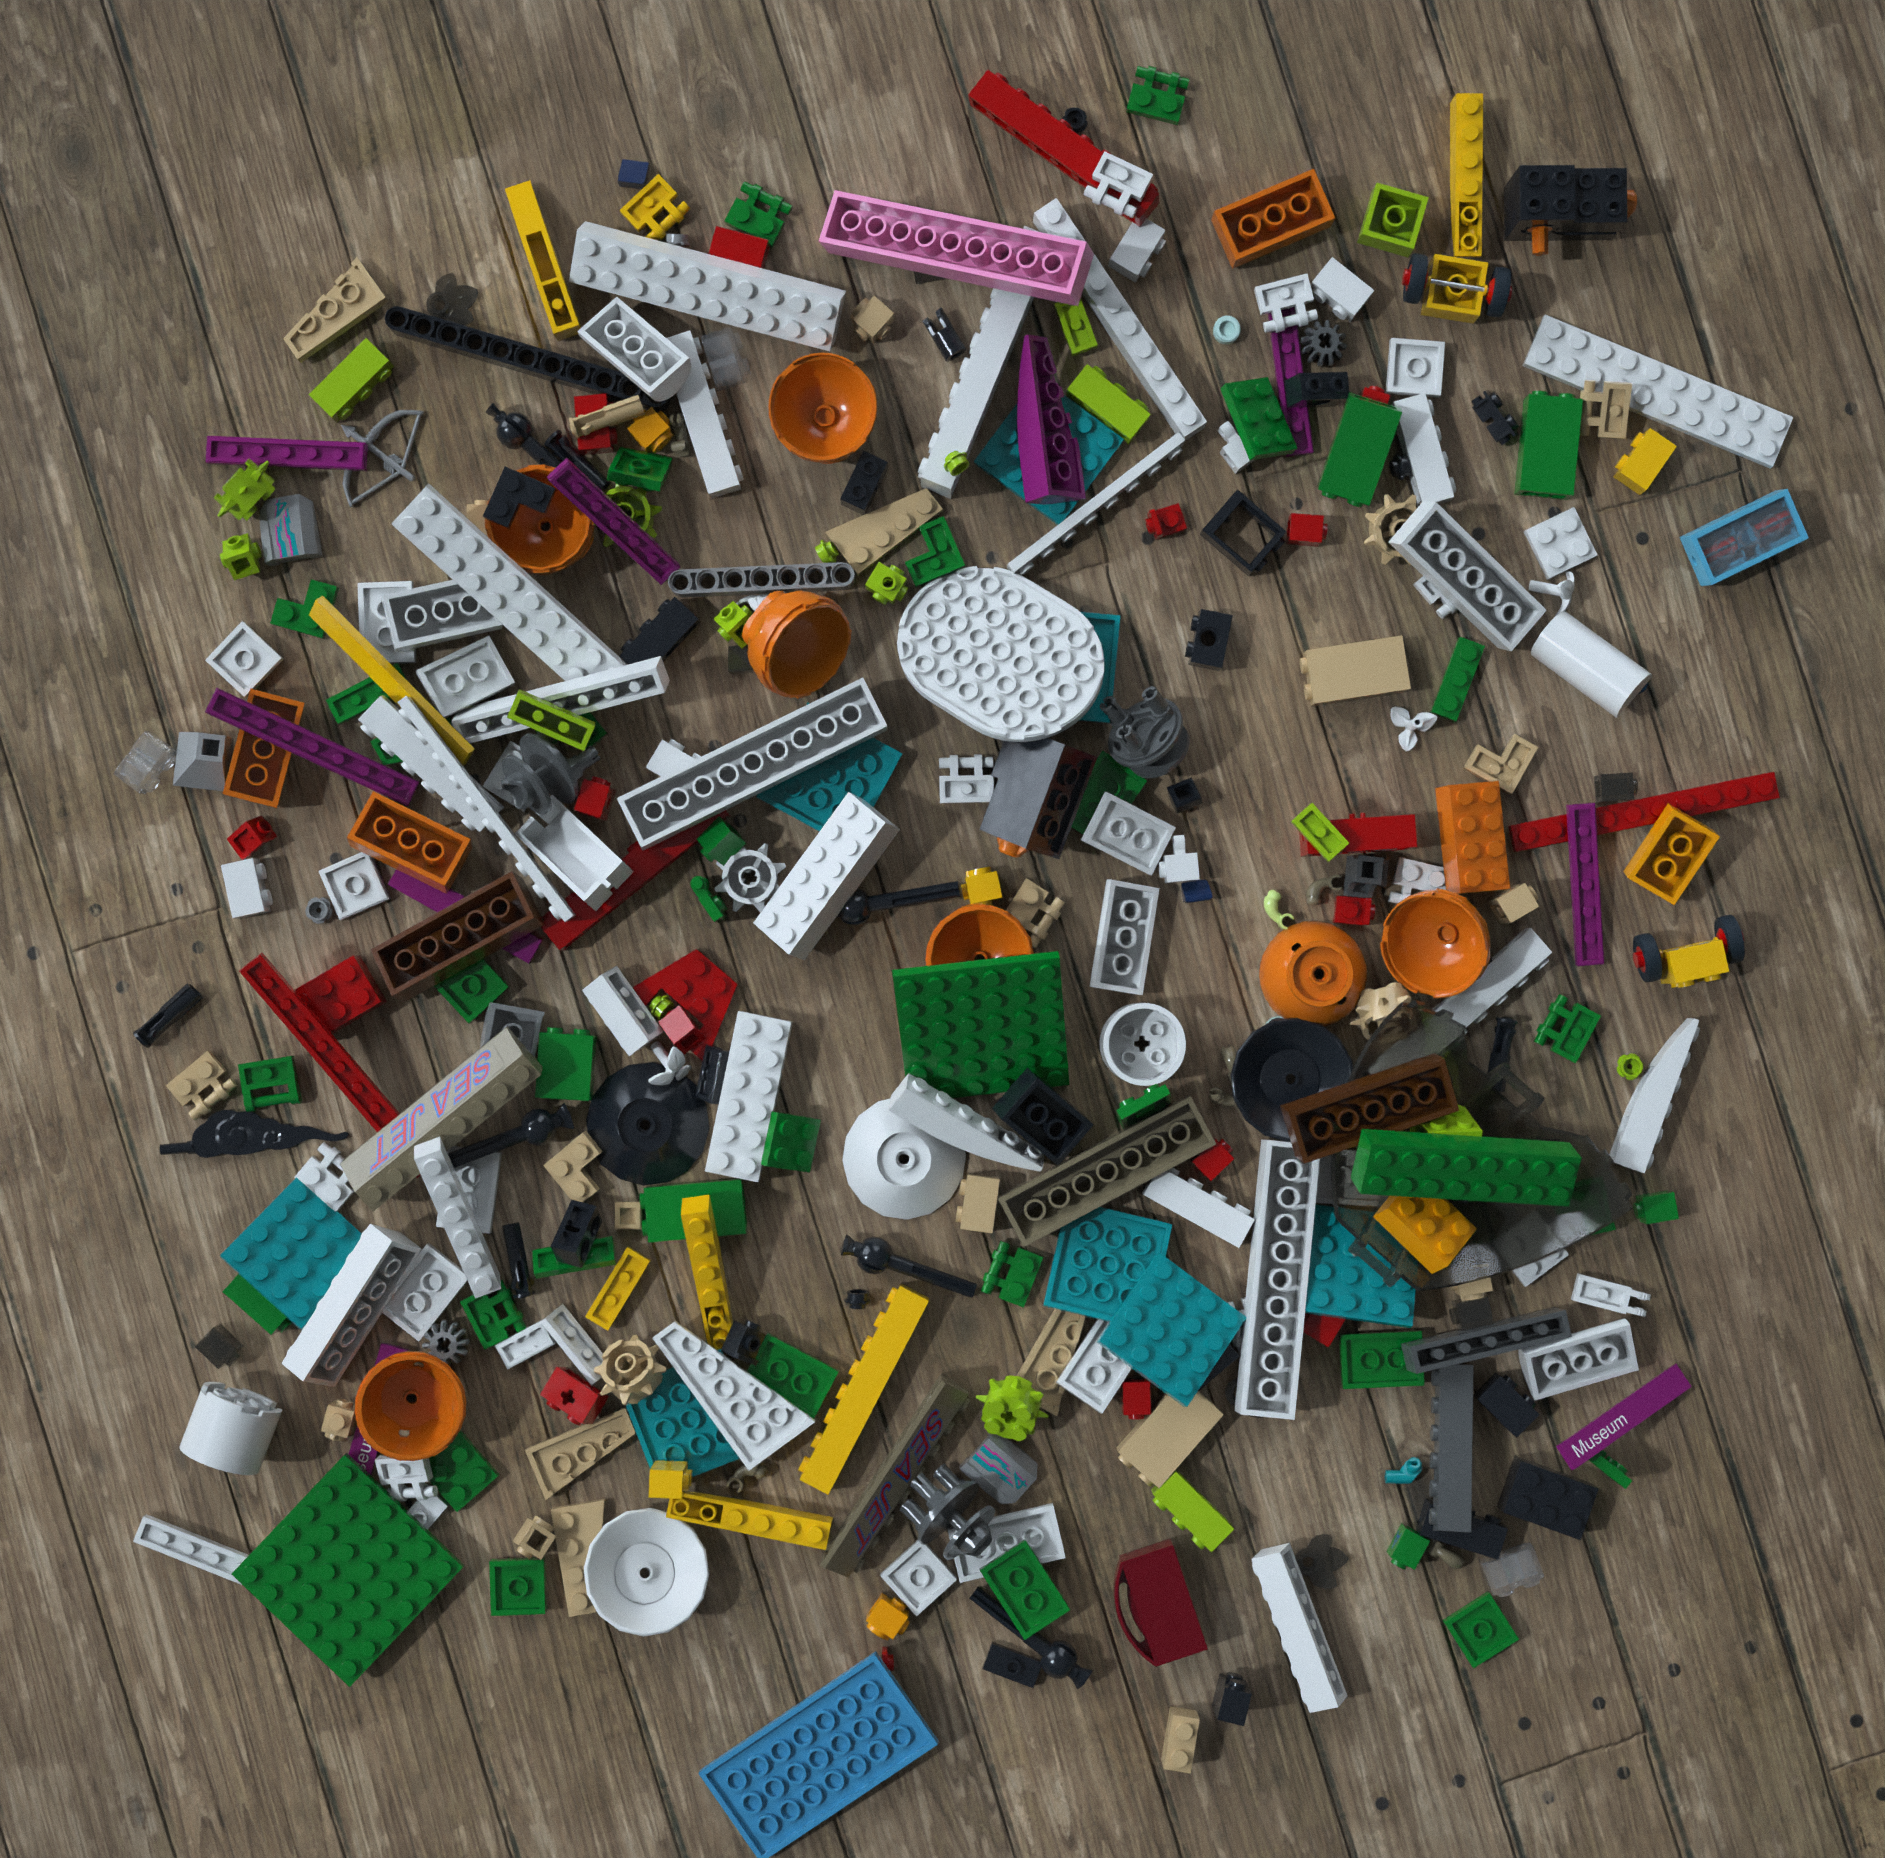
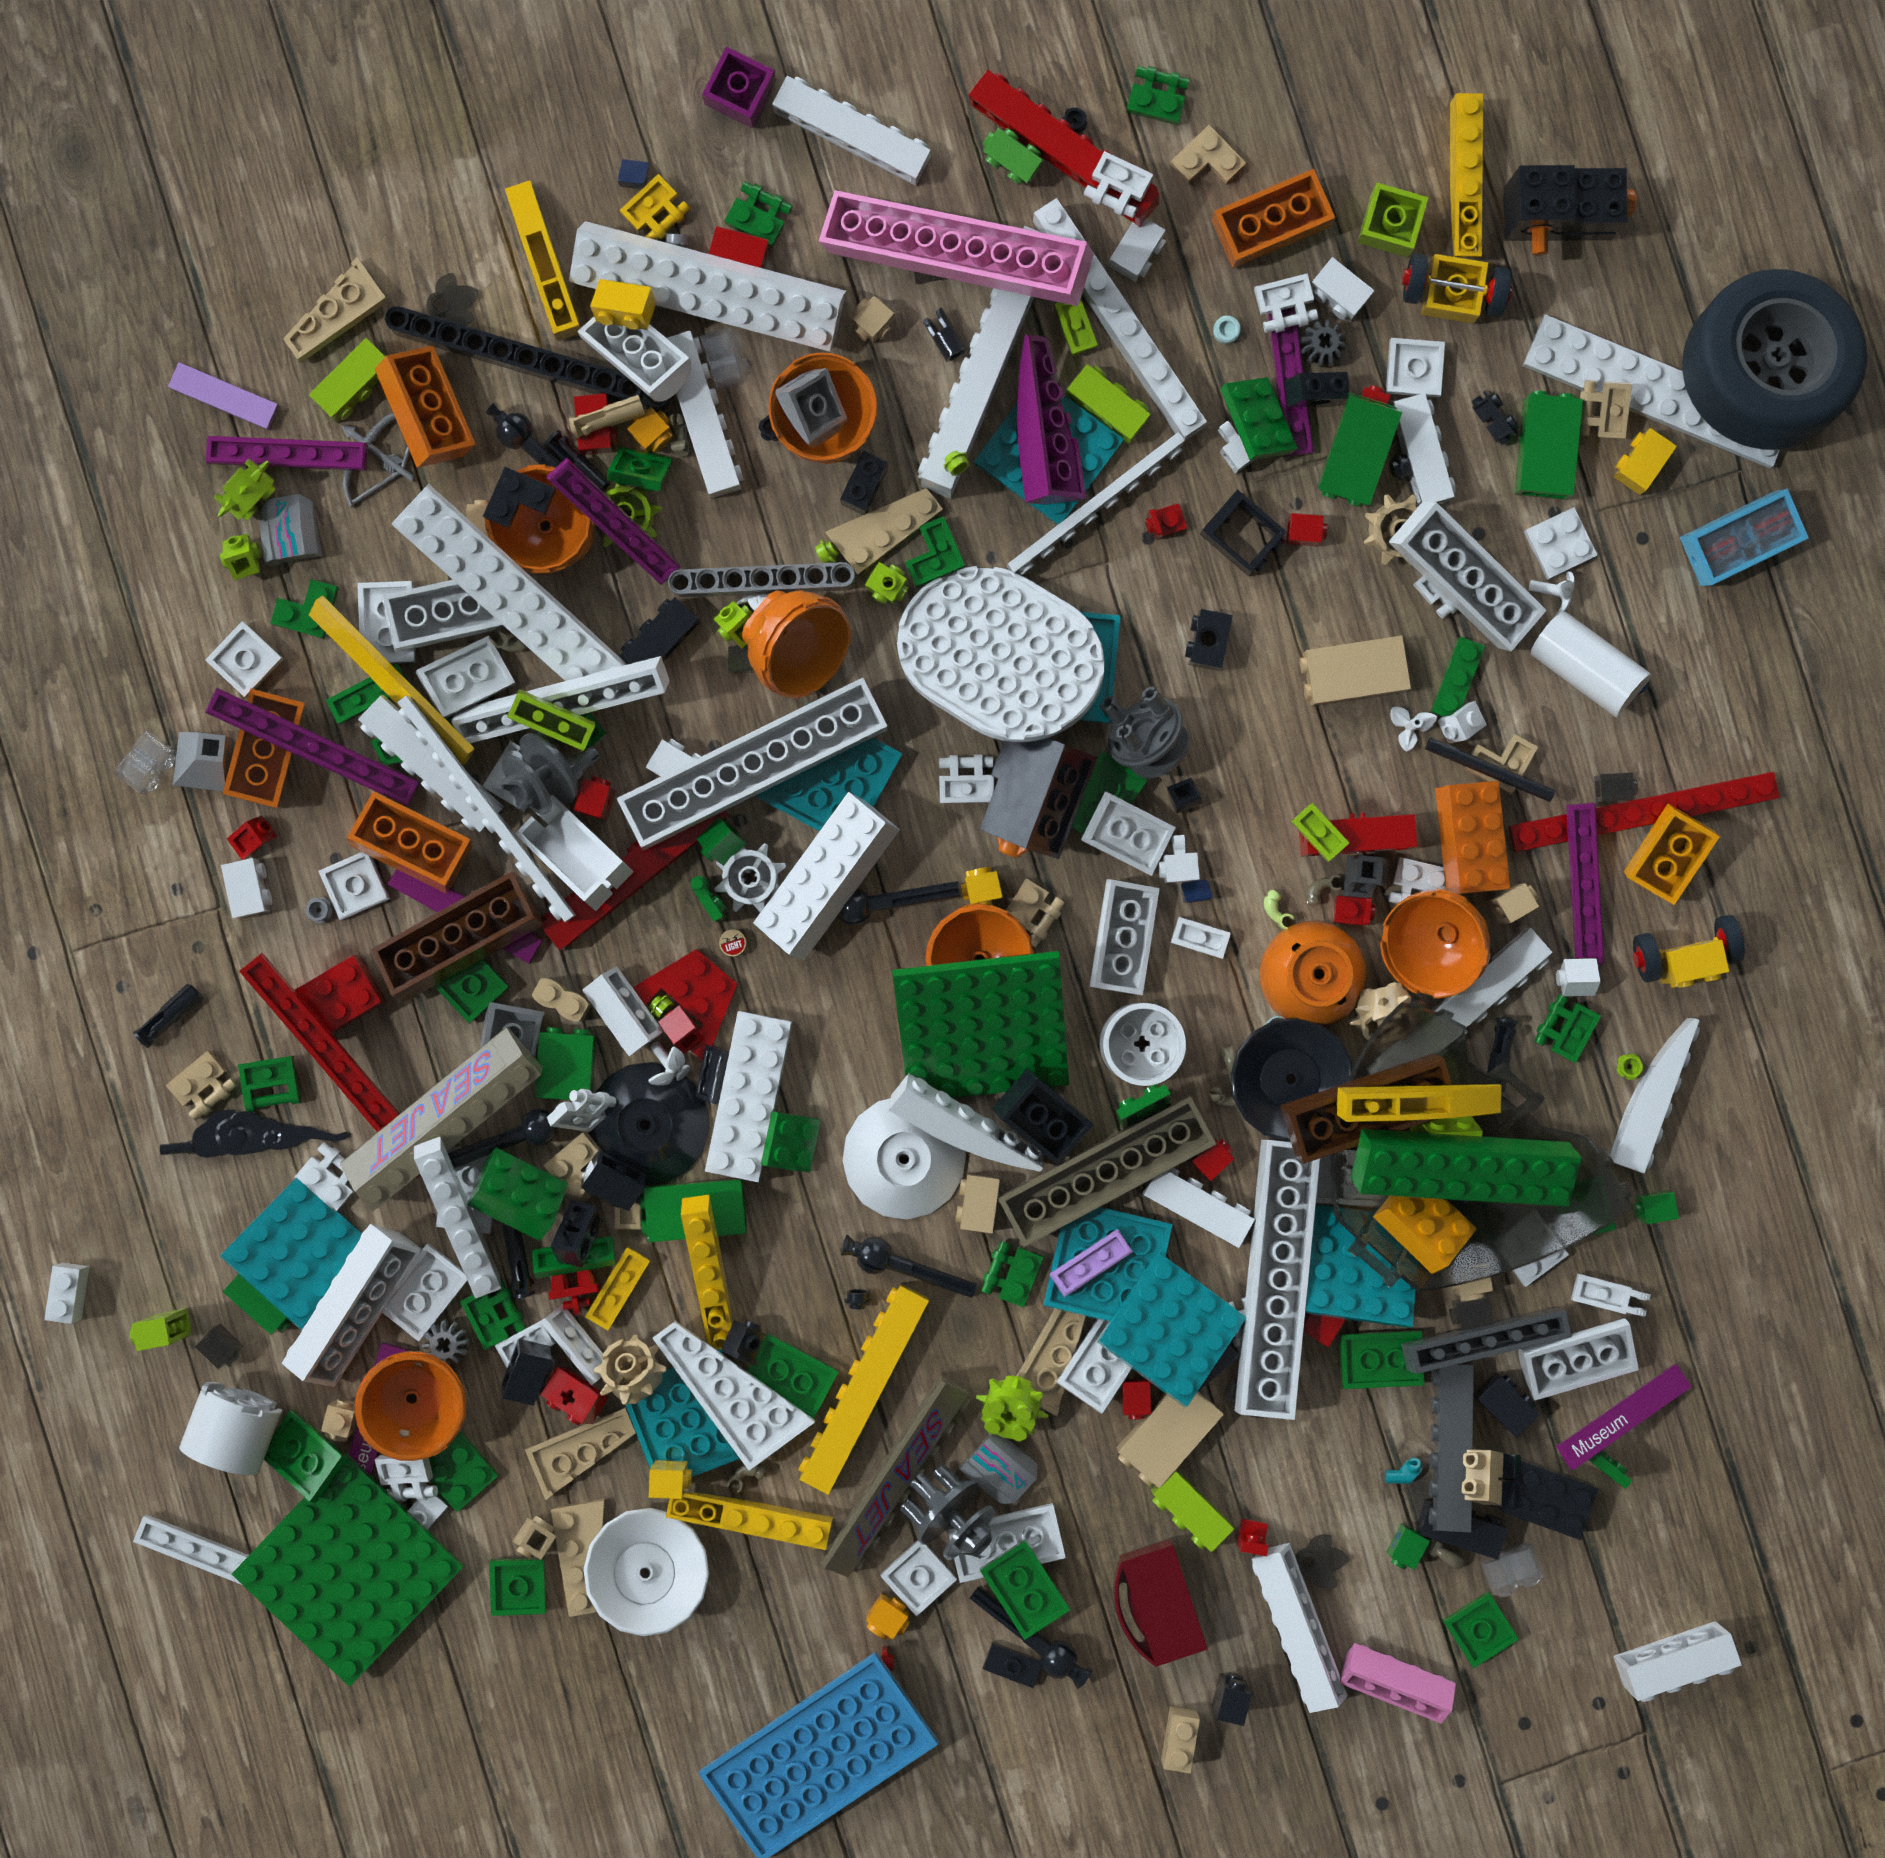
none -> white brick [44,1263,90,1324]
none -> lime brick [130,1308,192,1351]
none -> lavender tile [168,362,279,430]
none -> green plate [264,1410,348,1503]
none -> orange brick [375,346,476,468]
none -> green brick [467,1148,568,1241]
none -> dark tan arm [489,628,528,652]
none -> black brick [501,1339,554,1406]
none -> tan brick [532,978,592,1021]
none -> white plate [547,1089,616,1132]
none -> red hips [548,1269,601,1316]
none -> black brick [581,1150,646,1211]
none -> yellow brick [590,279,656,330]
none -> magenta brick [702,46,776,128]
none -> tile [719,929,747,957]
none -> black plate [758,415,778,441]
none -> white brick [772,76,931,186]
none -> light grey slope [775,368,847,448]
none -> bright green brick [982,128,1044,185]
none -> lavender tile [1049,1229,1133,1297]
none -> tan plate [1170,125,1246,184]
none -> white plate [1170,917,1231,959]
none -> red bracket [1236,1519,1269,1556]
none -> yellow slope [1337,1084,1502,1122]
none -> bright pink brick [1340,1643,1456,1723]
none -> black piece [1425,737,1555,802]
none -> white bracket [1438,701,1487,743]
none -> tan hips [1462,1450,1521,1509]
none -> white brick [1556,959,1600,996]
none -> white brick [1613,1621,1742,1702]
none -> black wheel [1682,269,1868,450]

